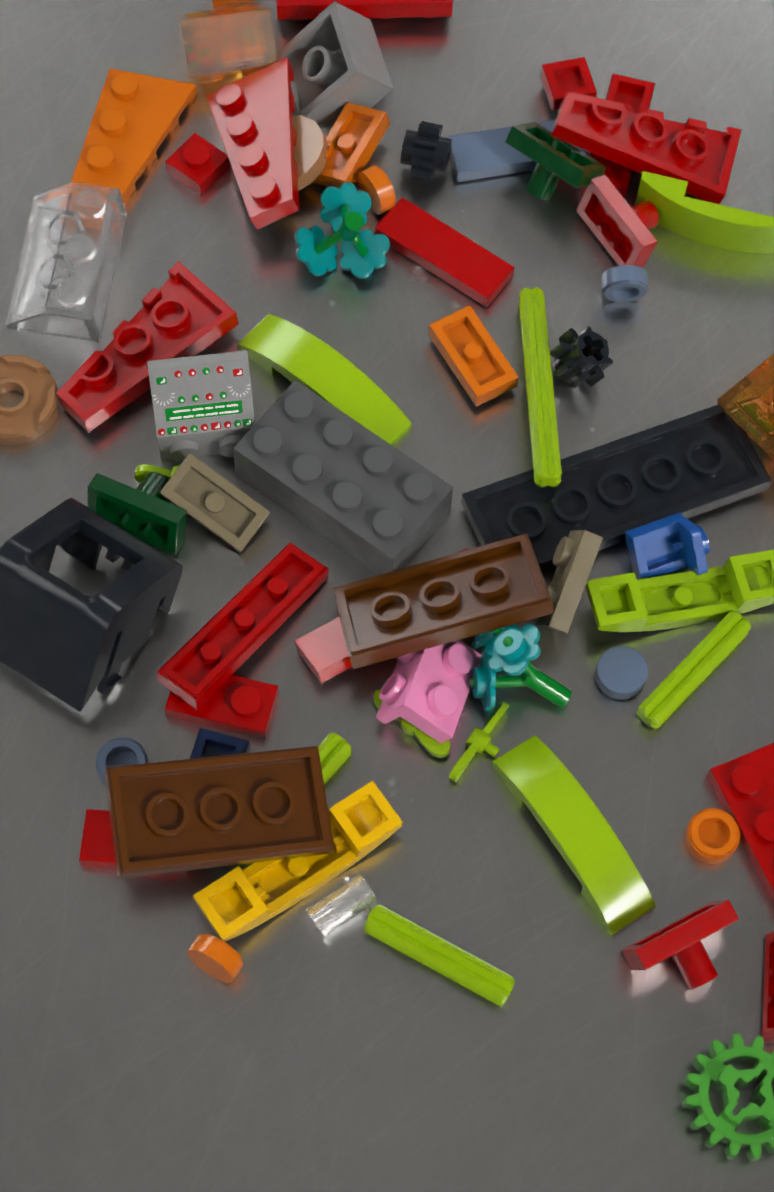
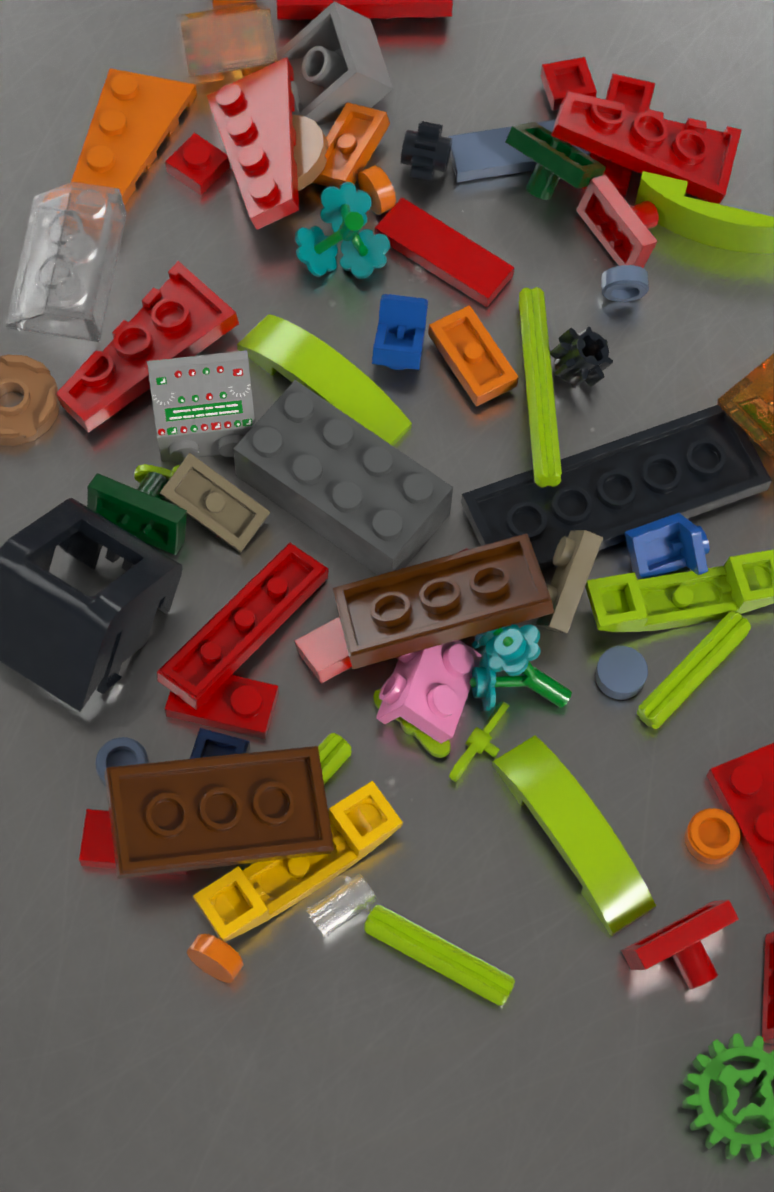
none -> blue bracket [372,294,428,370]

